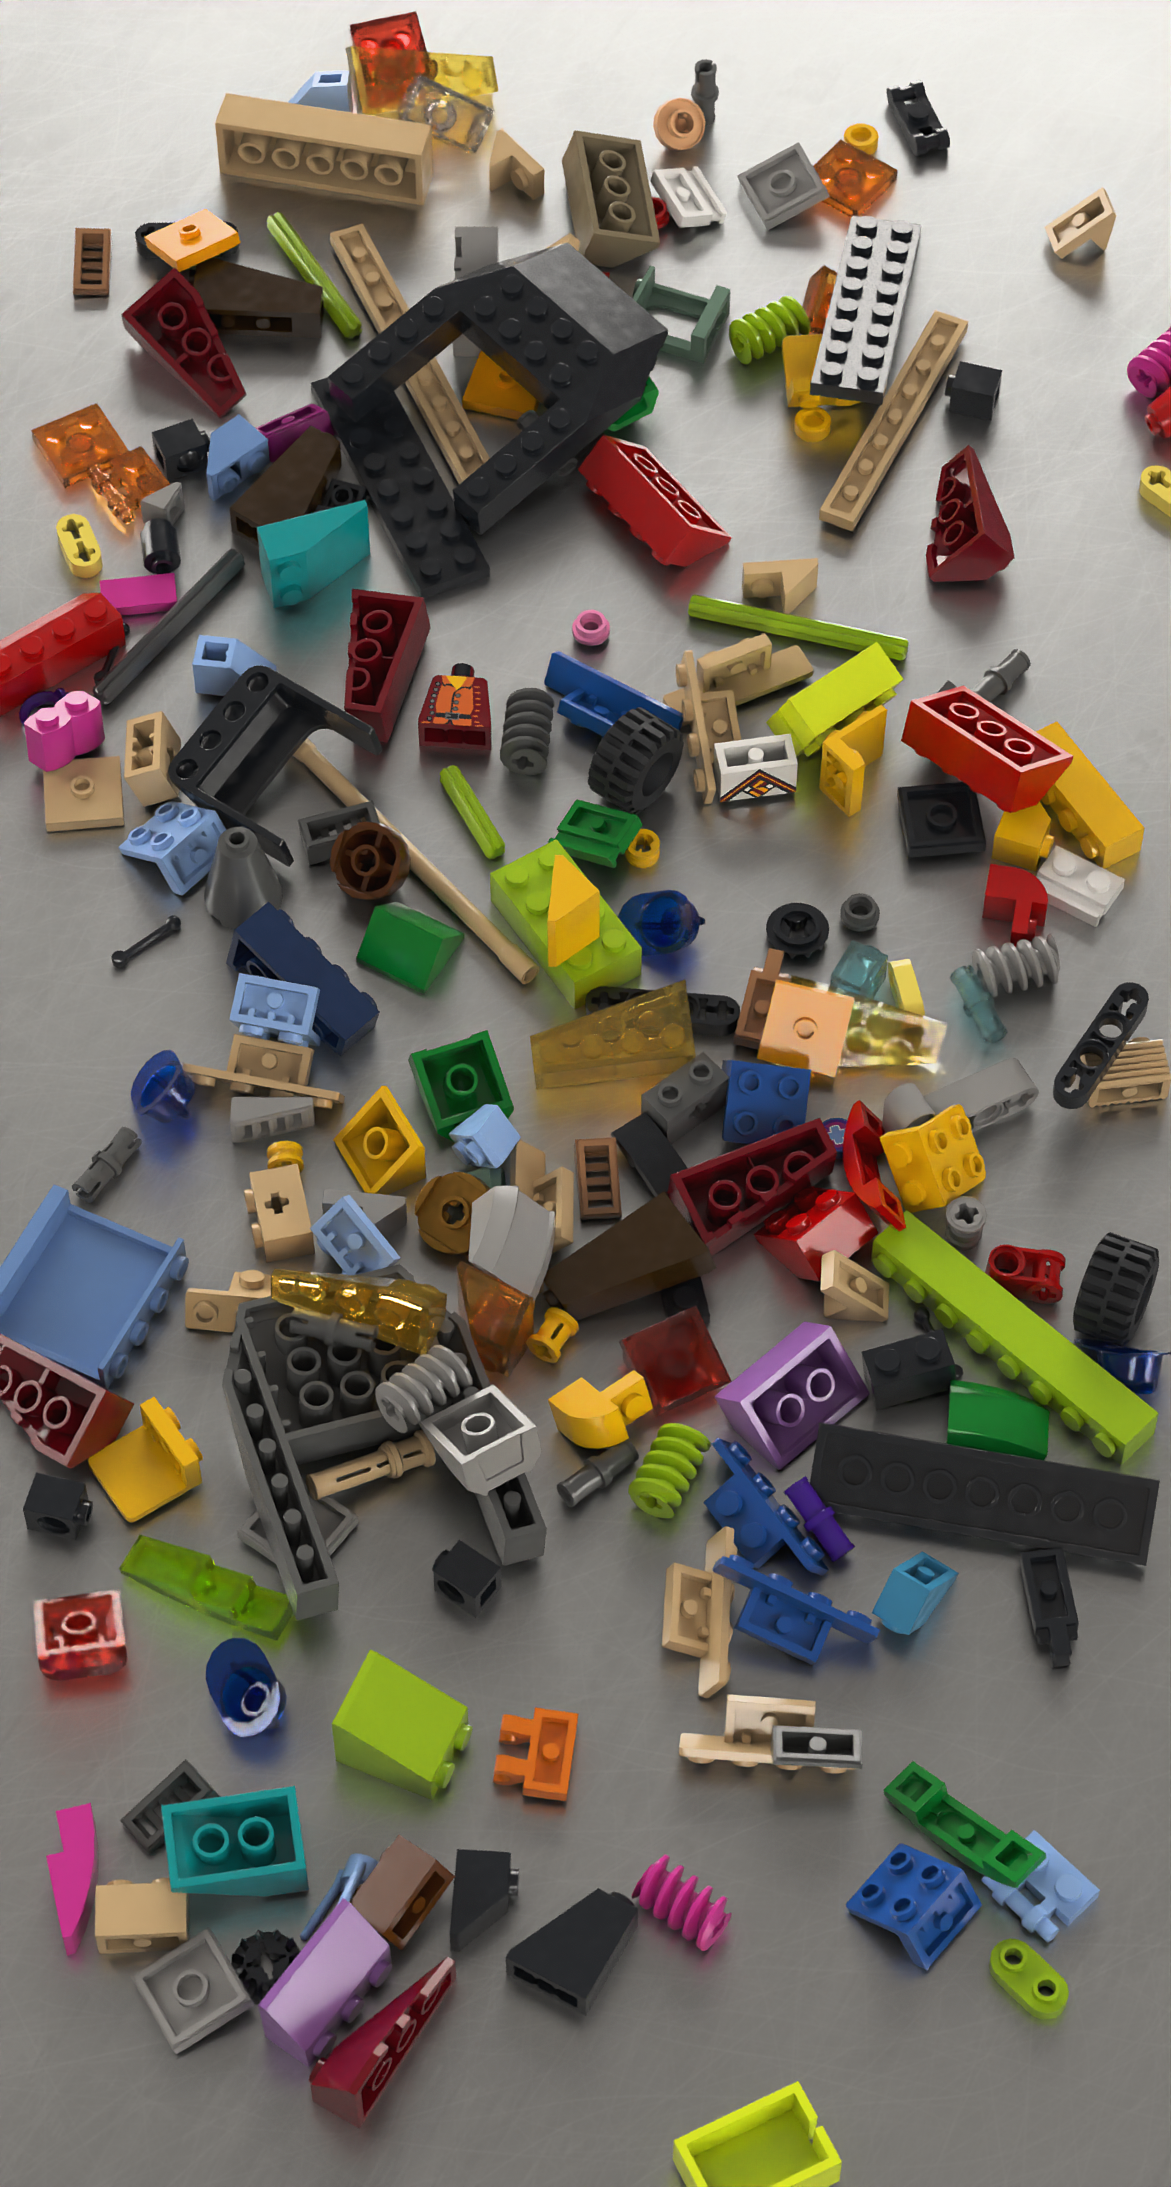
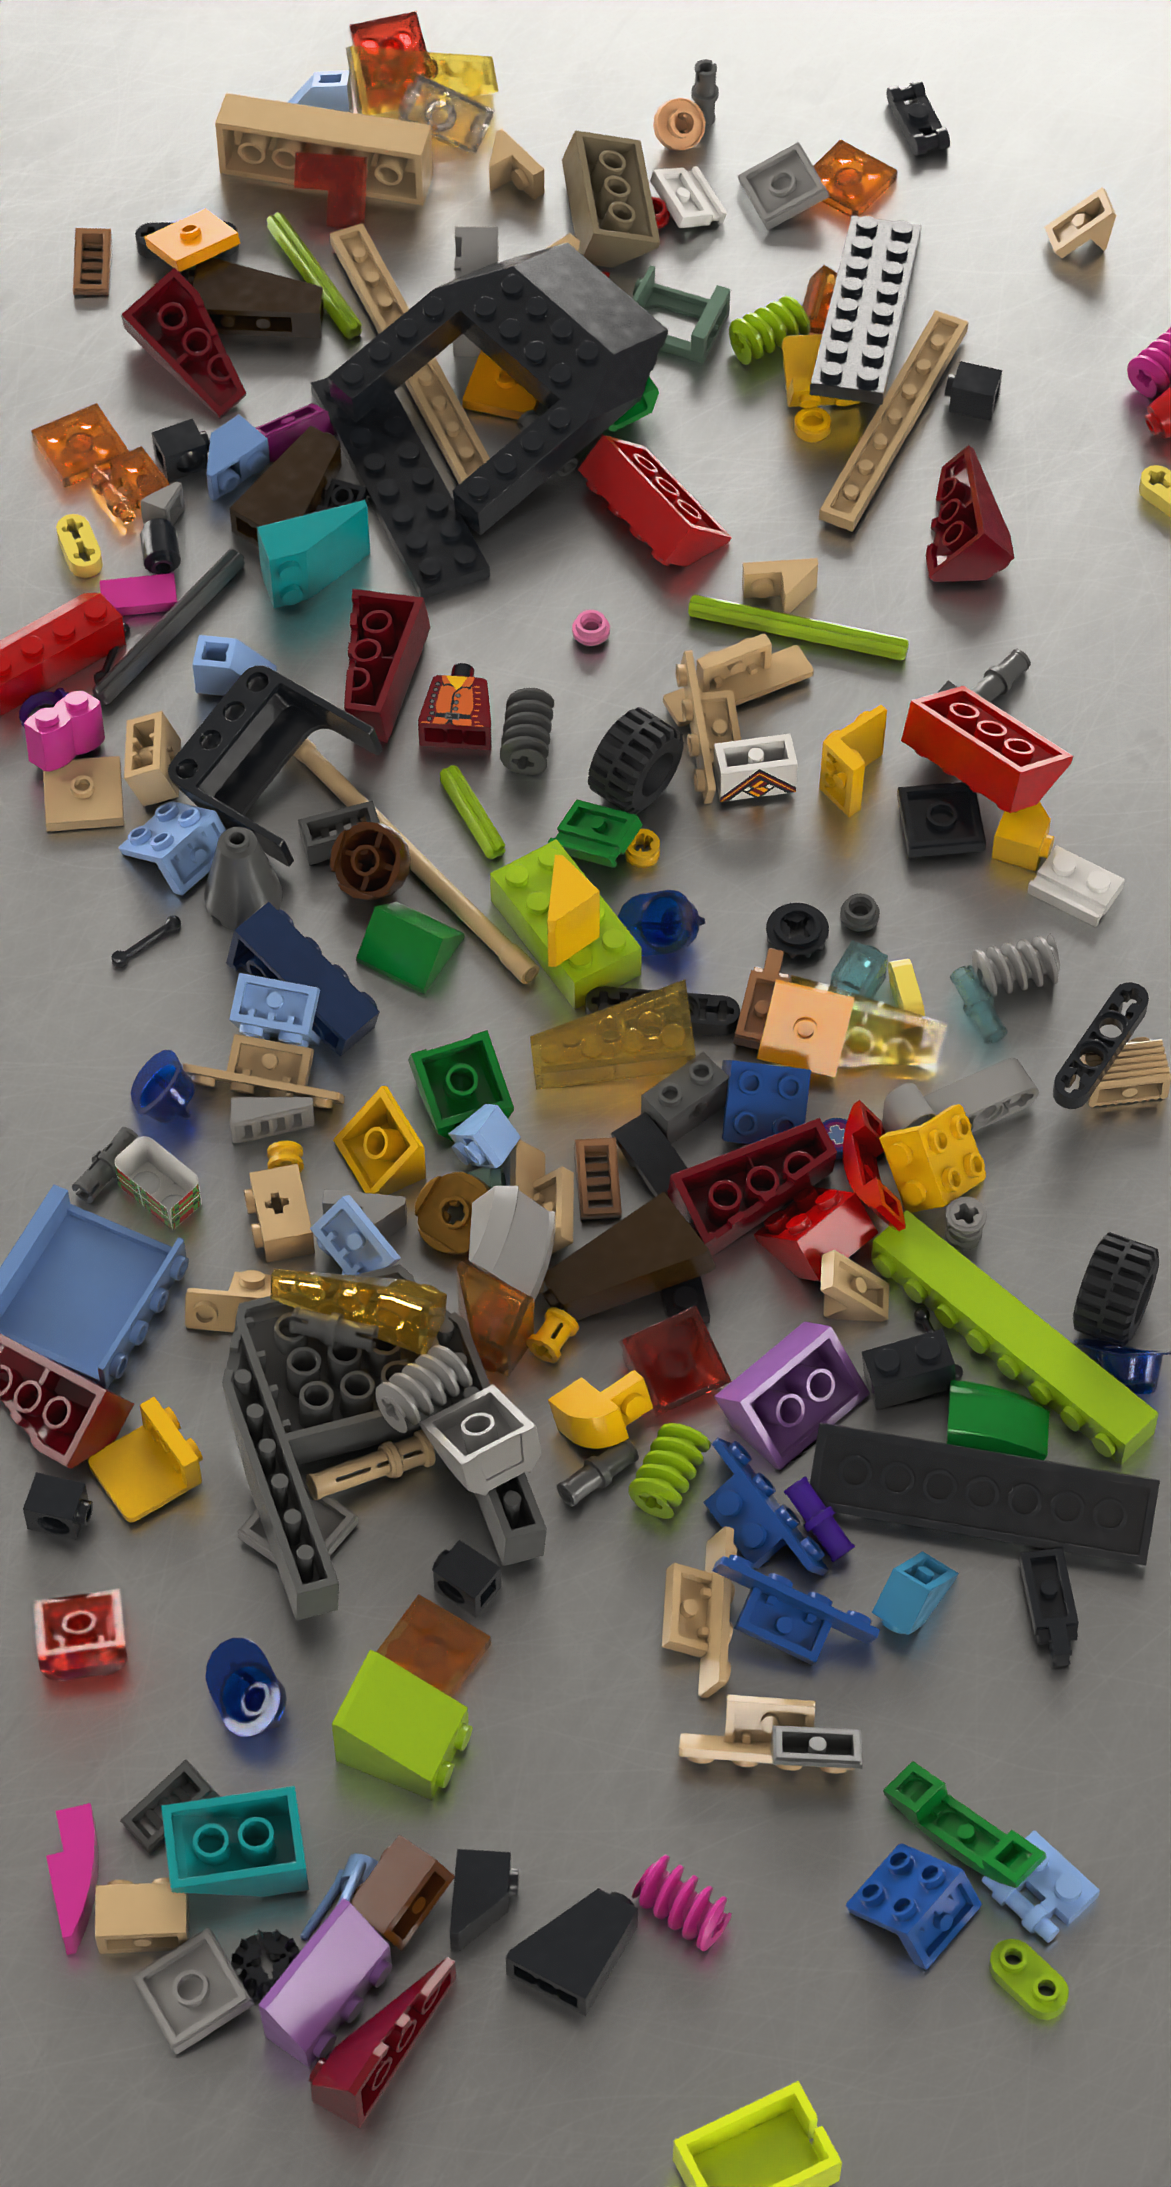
clear neon green slope [119,1535,293,1641] -> none
orange plate [493,1707,579,1801] -> none
blue bracket [544,651,683,738] -> none
neon yellow piece [766,642,904,758] -> none
yellow tile [843,123,879,157] -> none
red brick [982,864,1048,947] -> none
red piece [985,1244,1066,1304] -> none
yellow brick [1036,721,1145,869] -> none
none -> white piece [115,1136,202,1230]
none -> clear red plate [294,151,367,228]
none -> clear orange plate [376,1594,491,1698]

